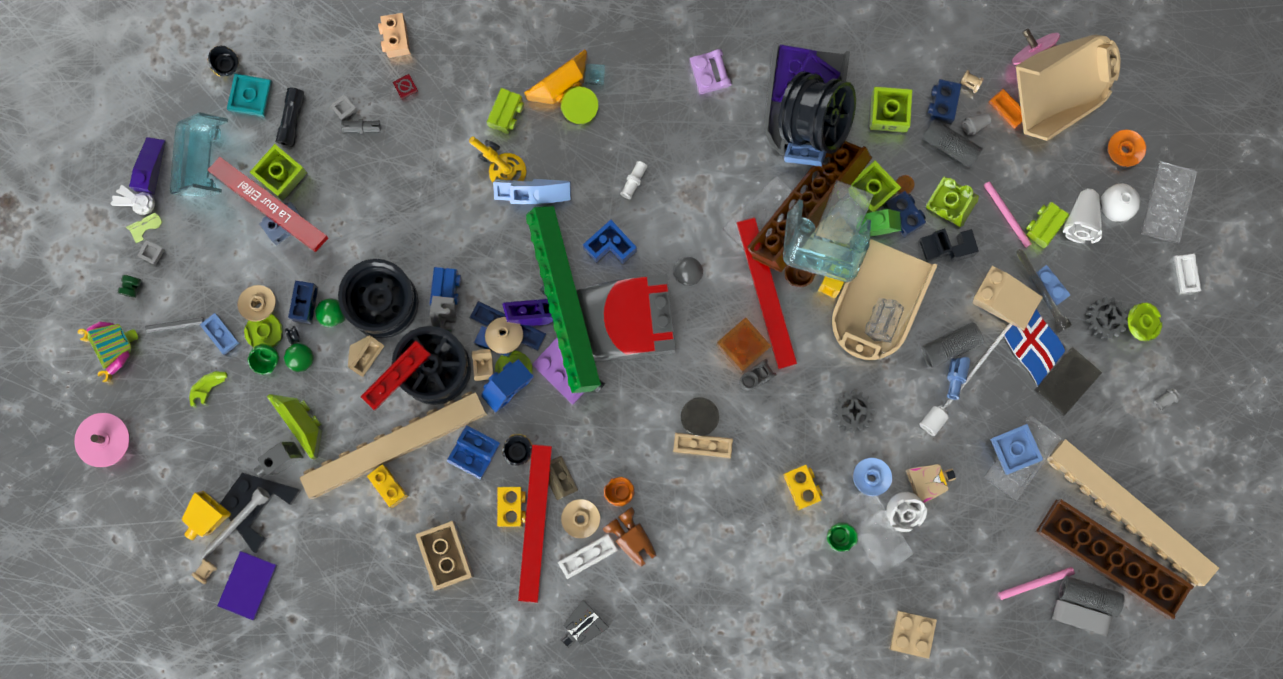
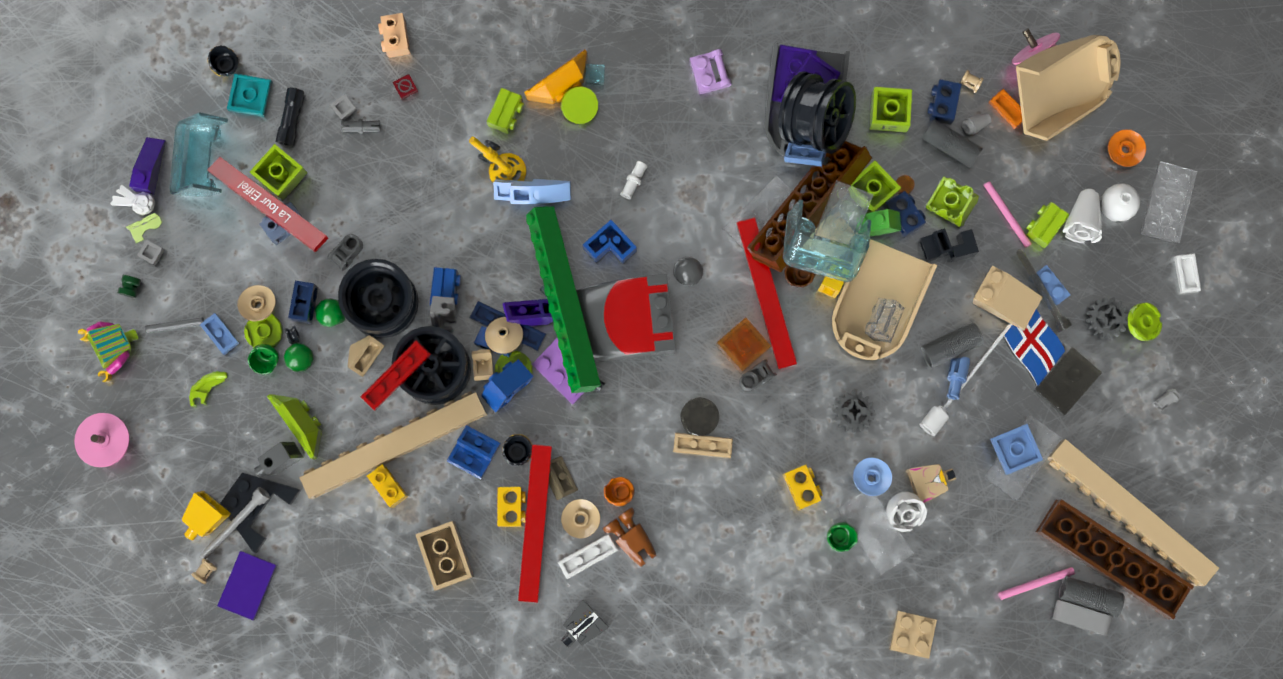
none -> dark grey piece [328,234,363,271]

